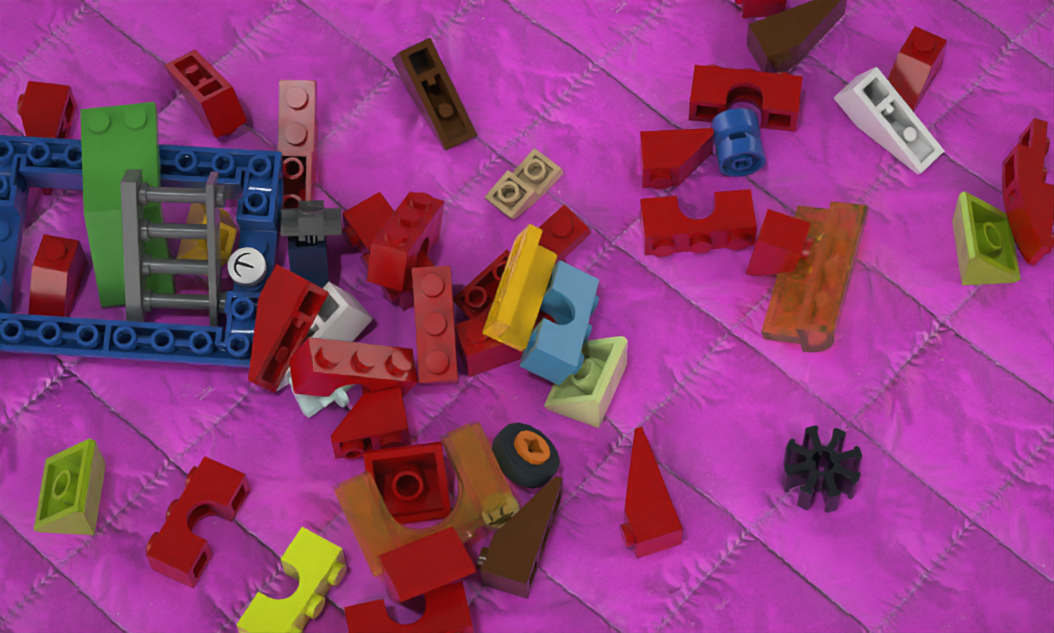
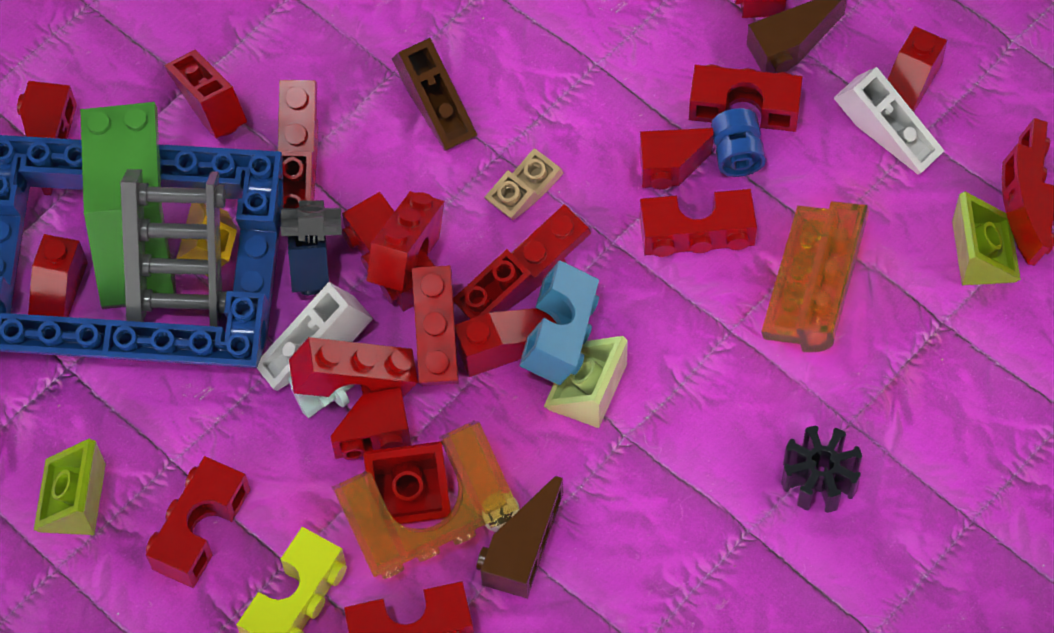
white tile [228,247,267,287] -> none
red slope [248,264,329,393] -> none
red slope [378,526,477,602] -> none
yellow panel [482,224,557,351] -> none
black wheel [491,422,560,489] -> none
red slope [619,426,683,559] -> none
red slope [745,209,814,276] -> none

